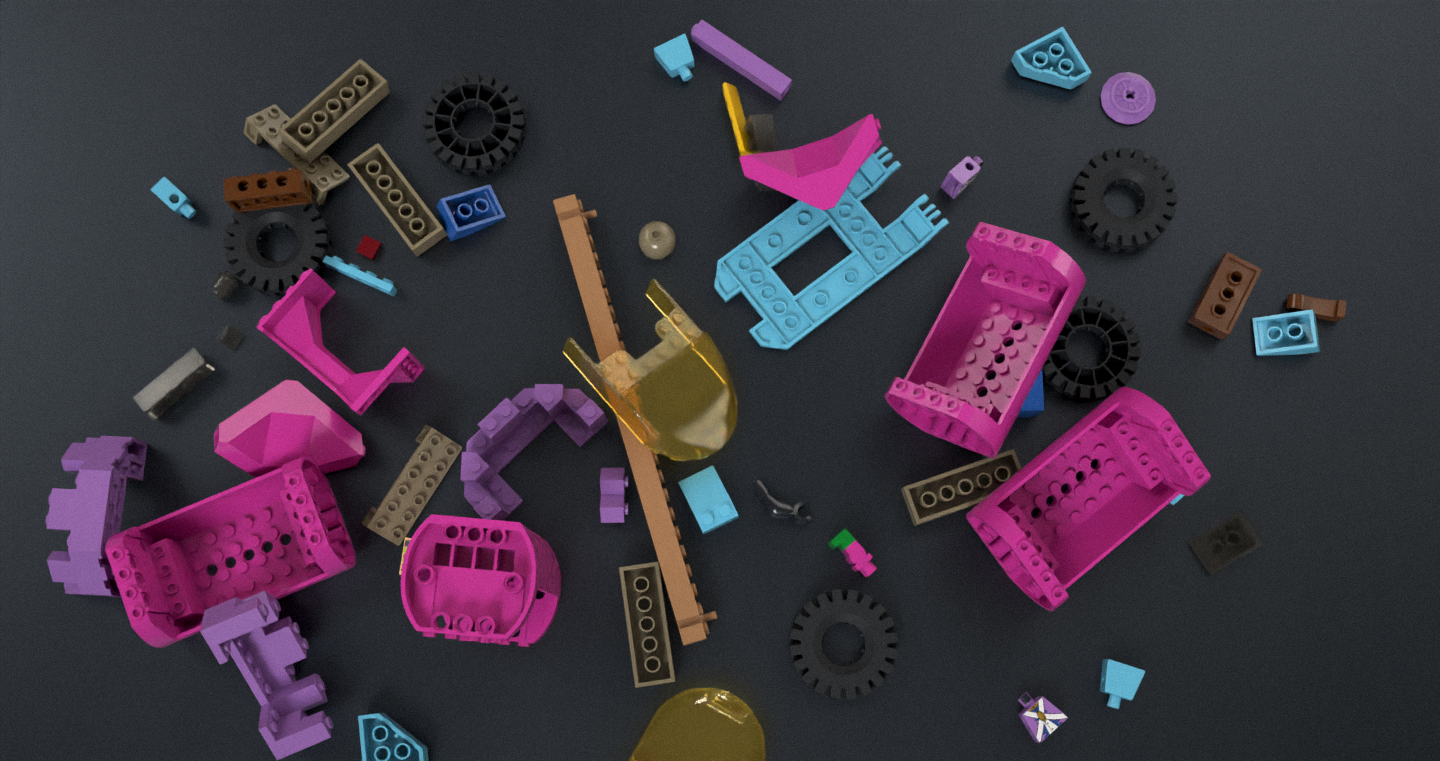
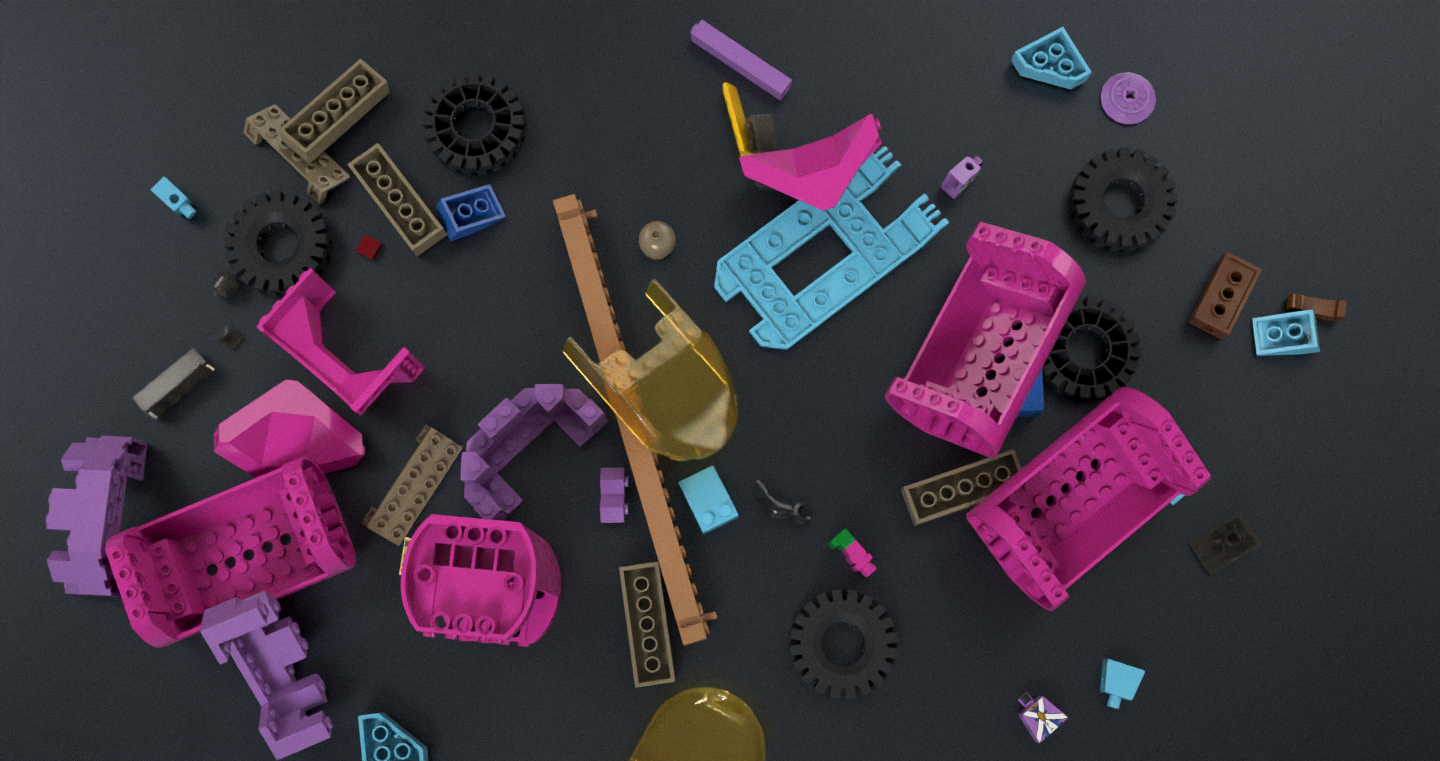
reddish brown brick [223,168,313,213] -> none
medium azure plate [323,255,397,296] -> none
medium azure torso [654,33,695,81] -> none

